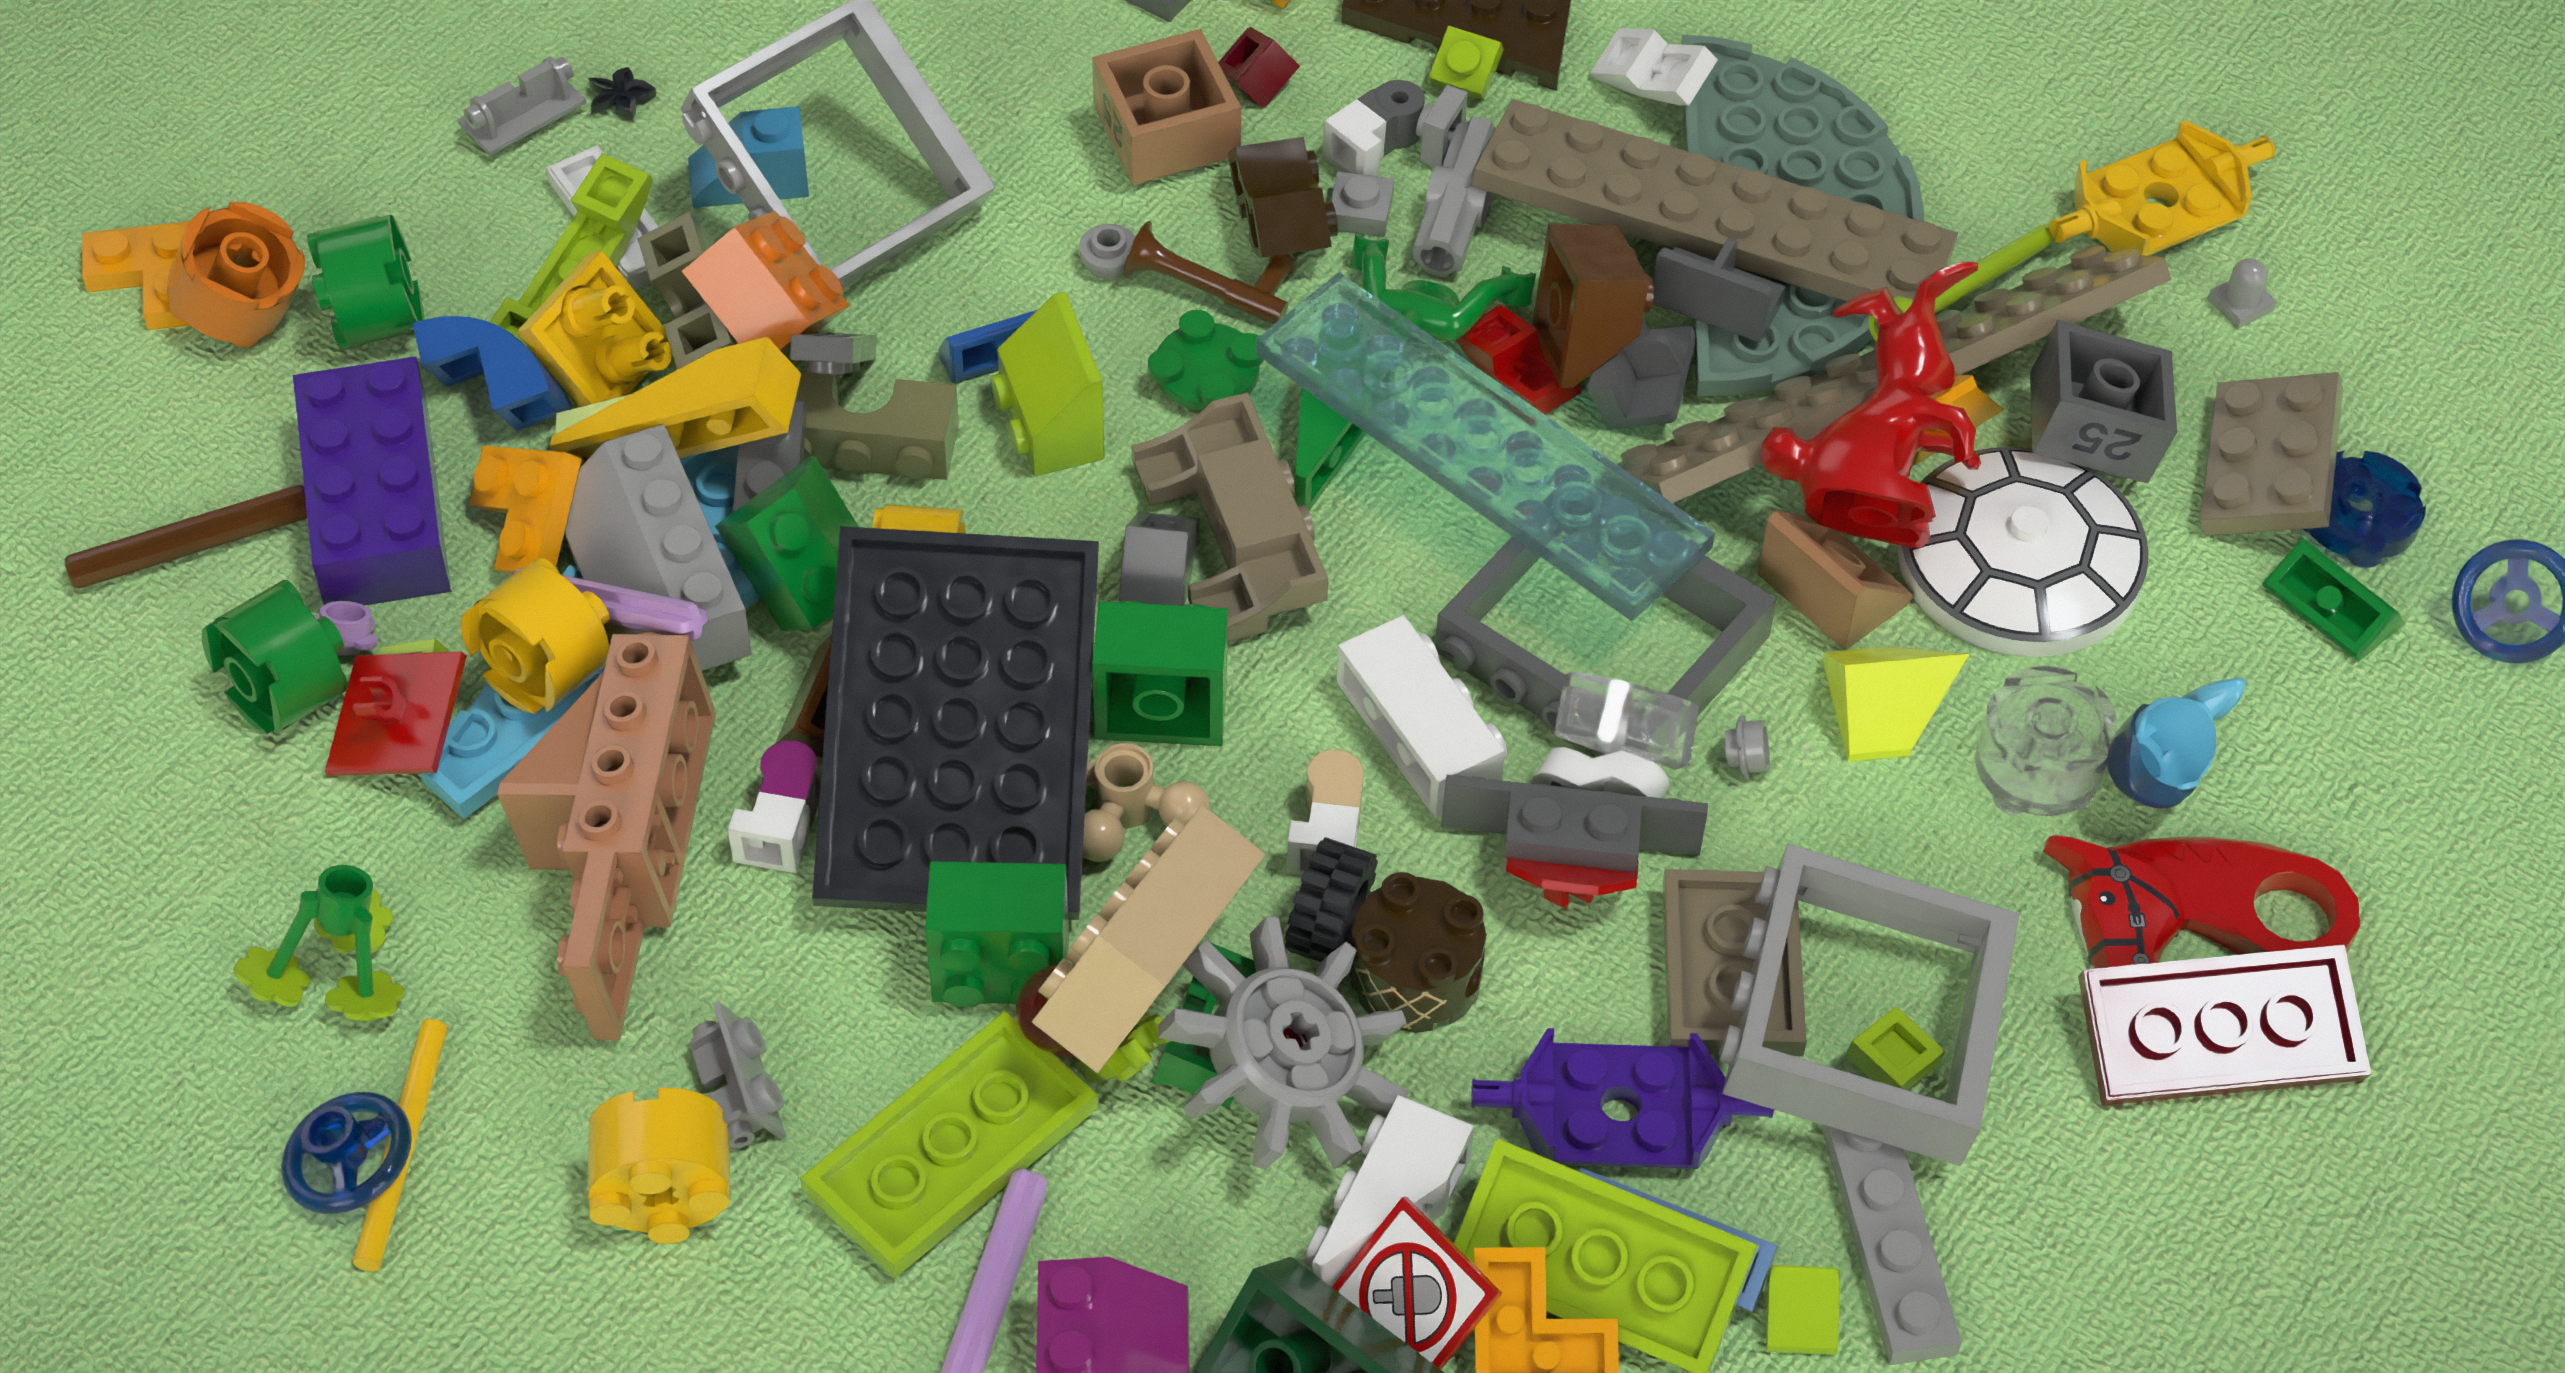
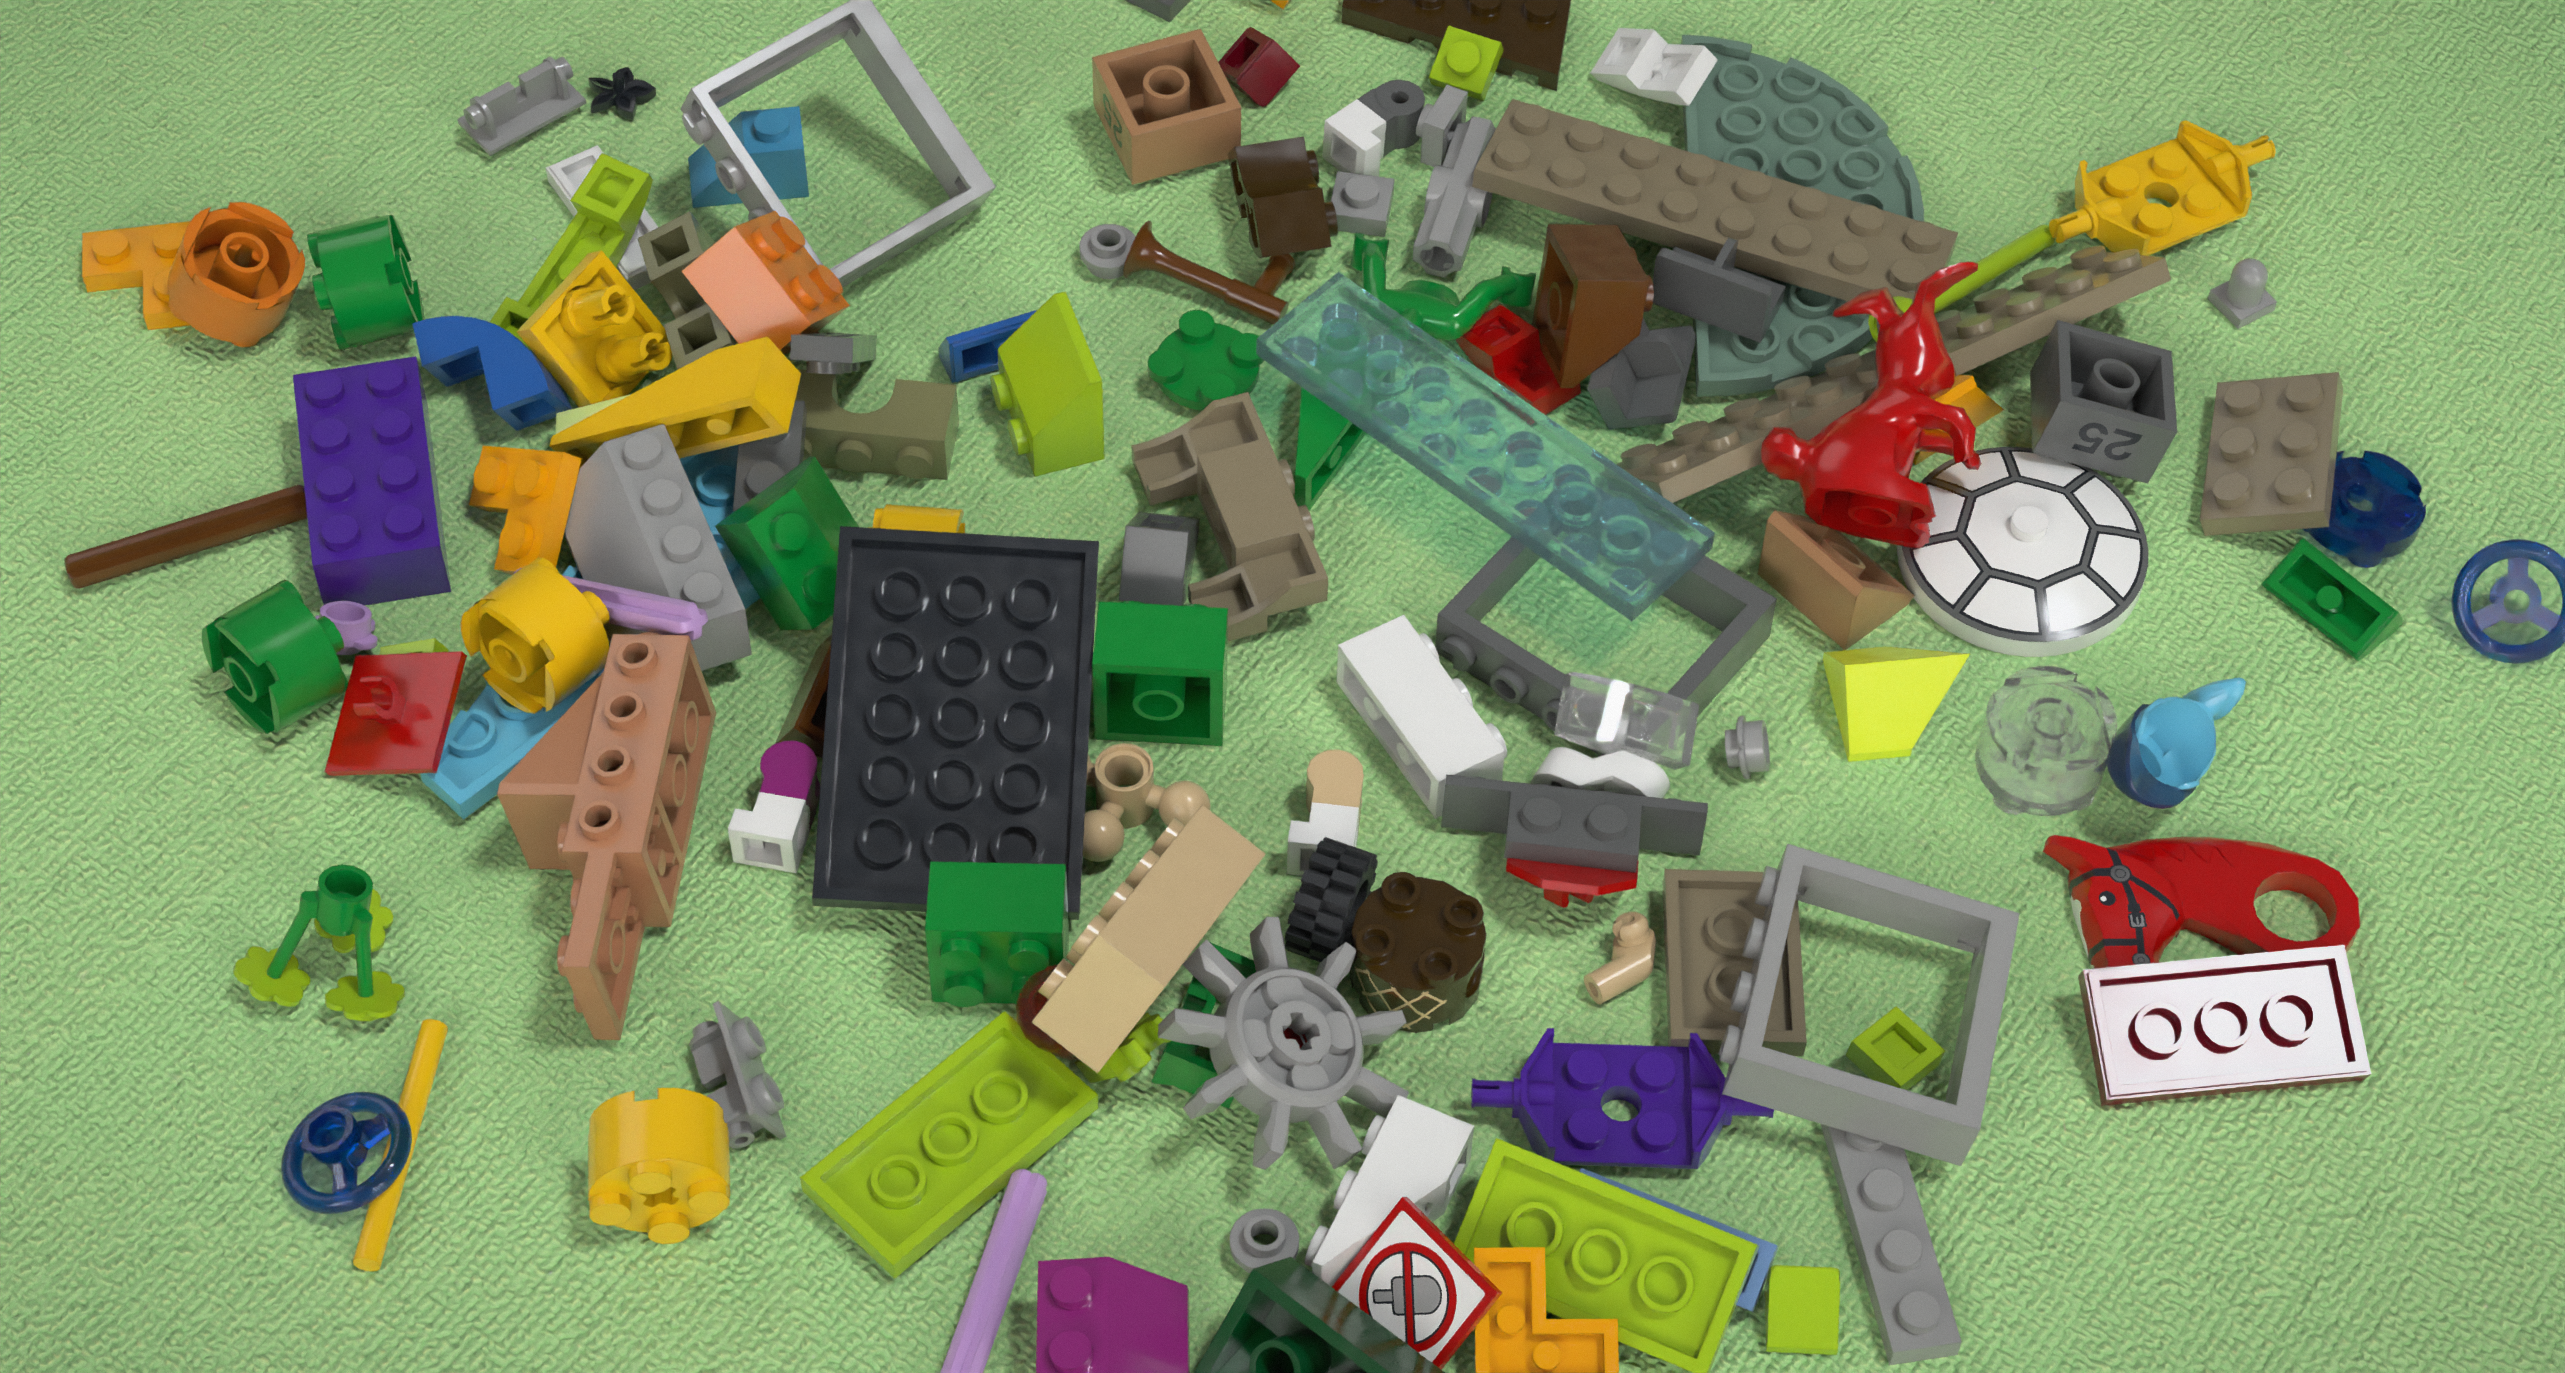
none -> light grey plate [1230,1208,1299,1274]
none -> tan arm [1584,912,1656,1005]

